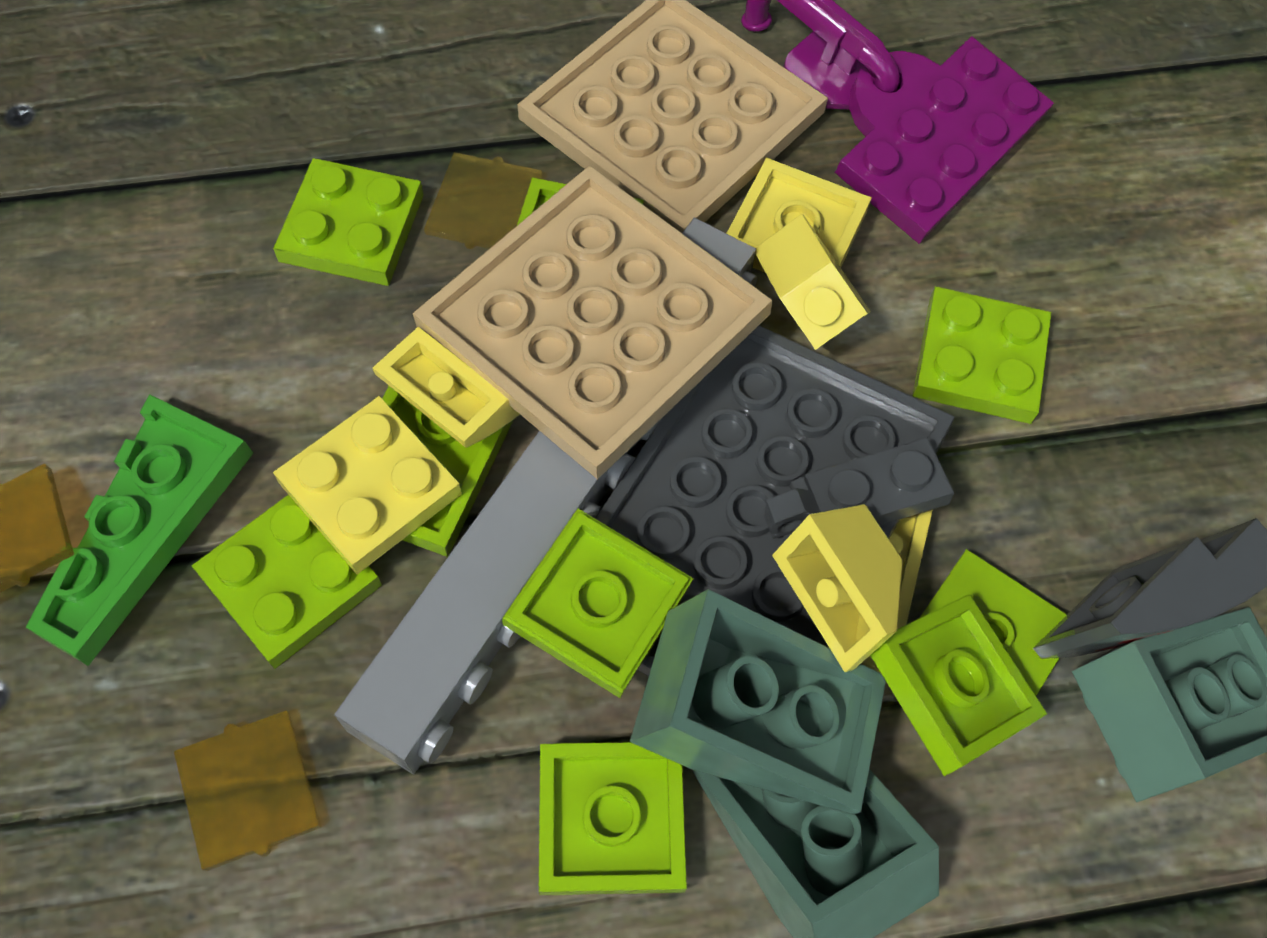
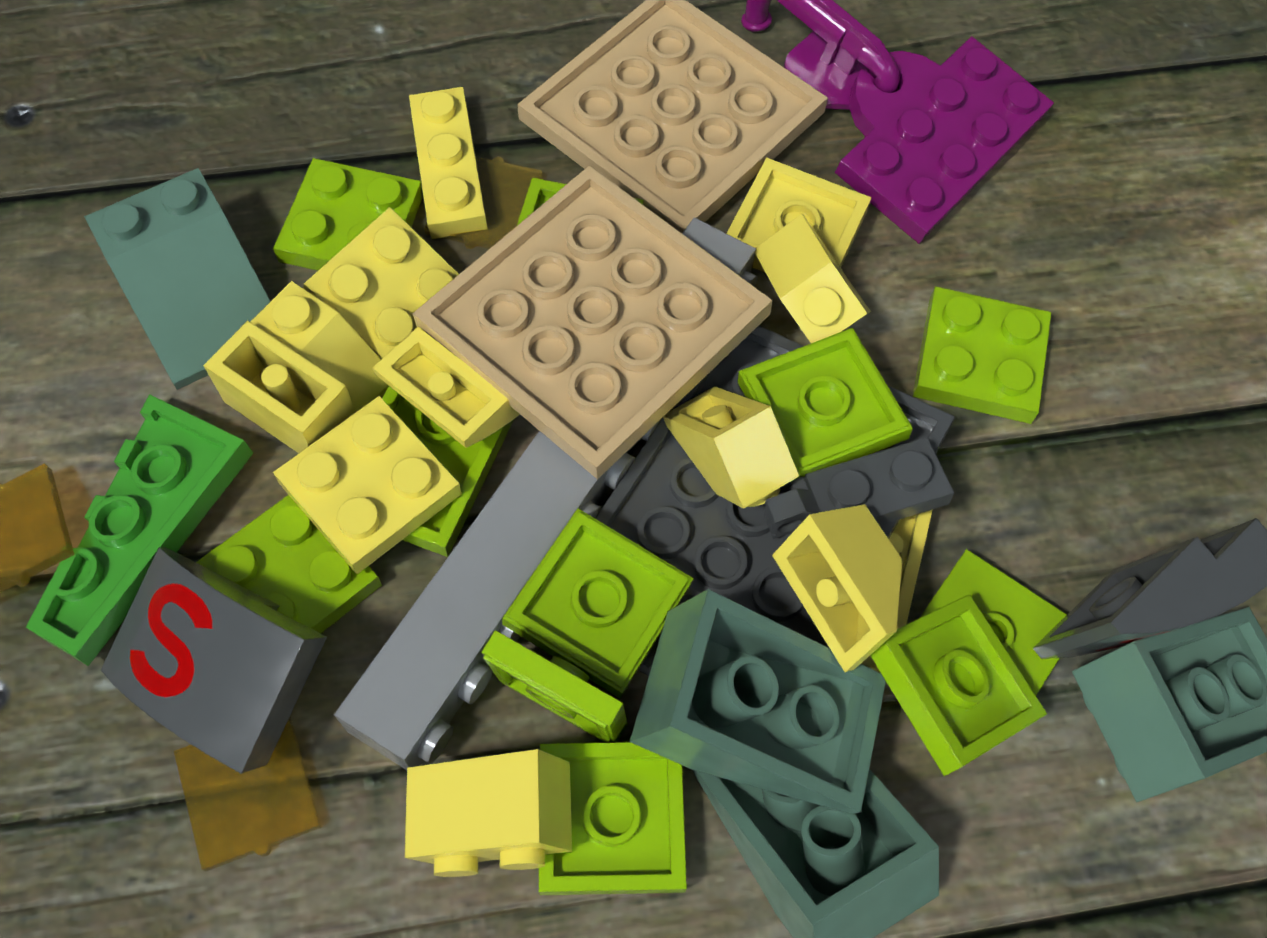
none -> sand green slope [84,168,271,390]
none -> dark grey slope [101,547,327,774]
none -> light yellow brick [203,320,356,453]
none -> light yellow slope [250,281,389,412]
none -> light yellow plate [303,207,459,359]
none -> light yellow brick [405,749,572,877]
none -> light yellow plate [409,87,488,239]
none -> lime plate [481,630,628,743]
none -> light yellow slope [663,386,799,509]
none -> lime plate [738,328,913,482]

